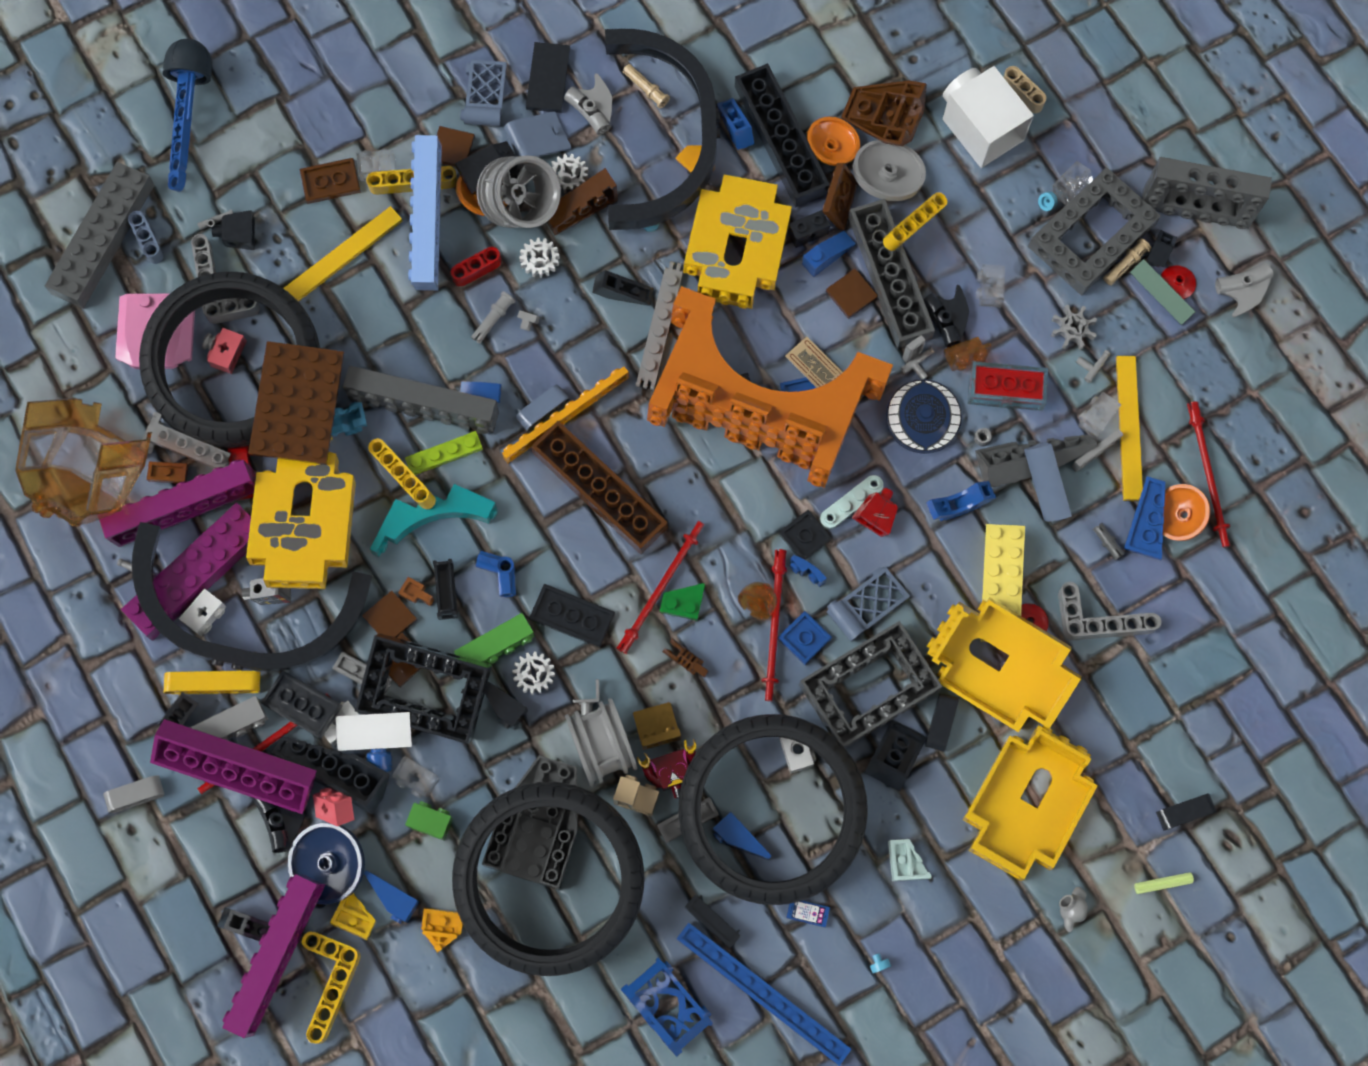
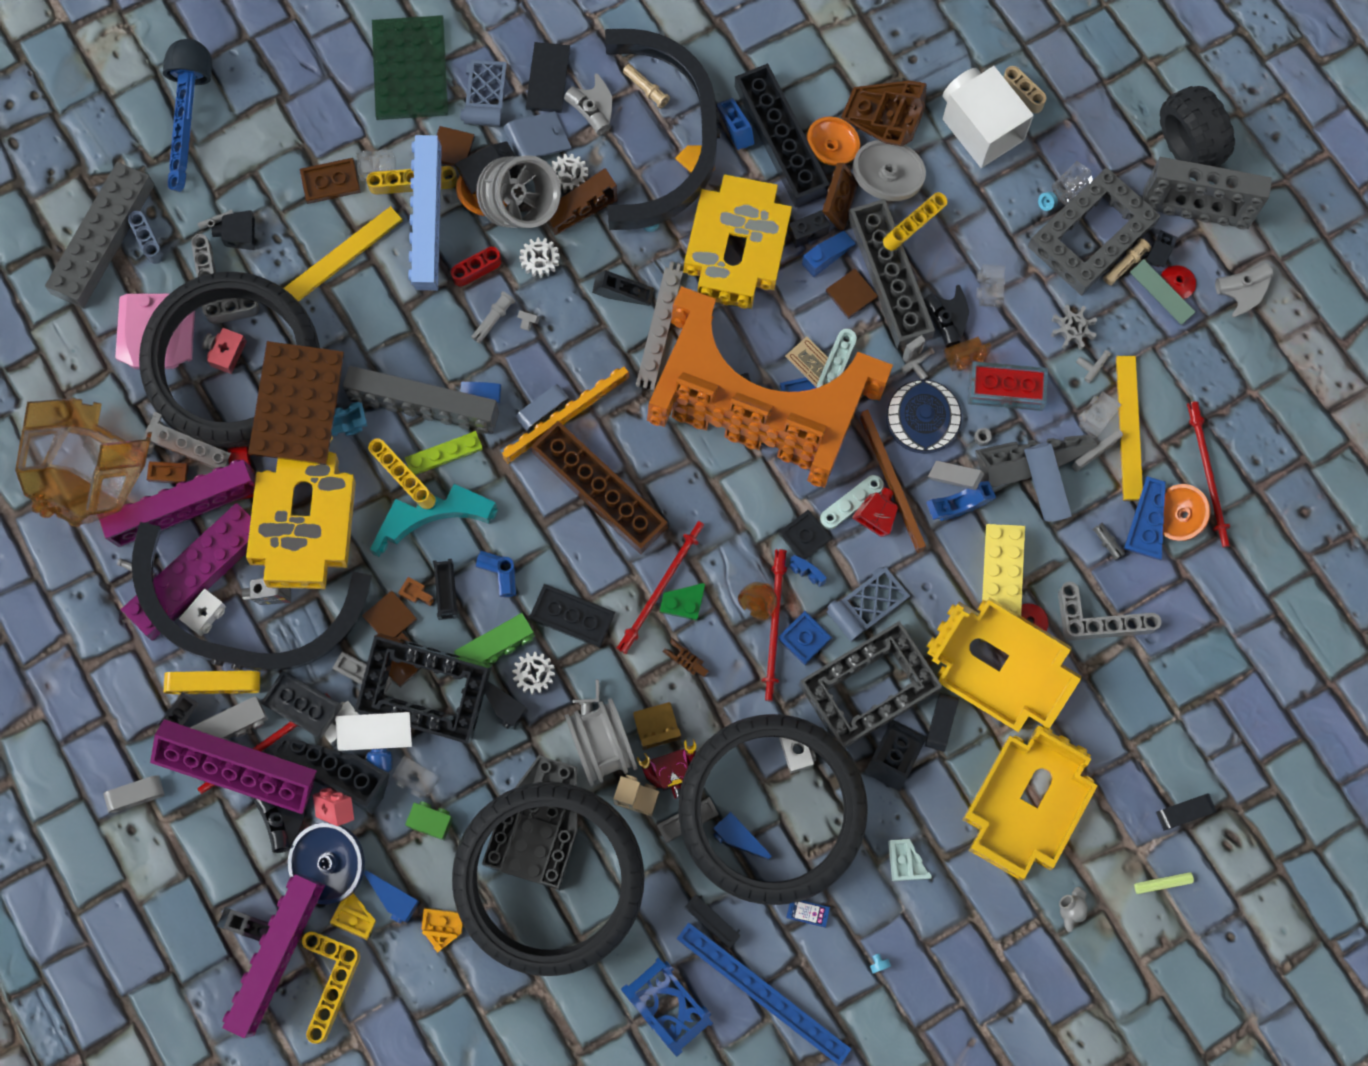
none -> clear green plate [372,15,449,120]
none -> light aqua plate [817,329,857,388]
none -> dark orange tile [860,409,926,553]
none -> light grey tile [928,461,984,490]
none -> black tyre [1159,86,1235,167]

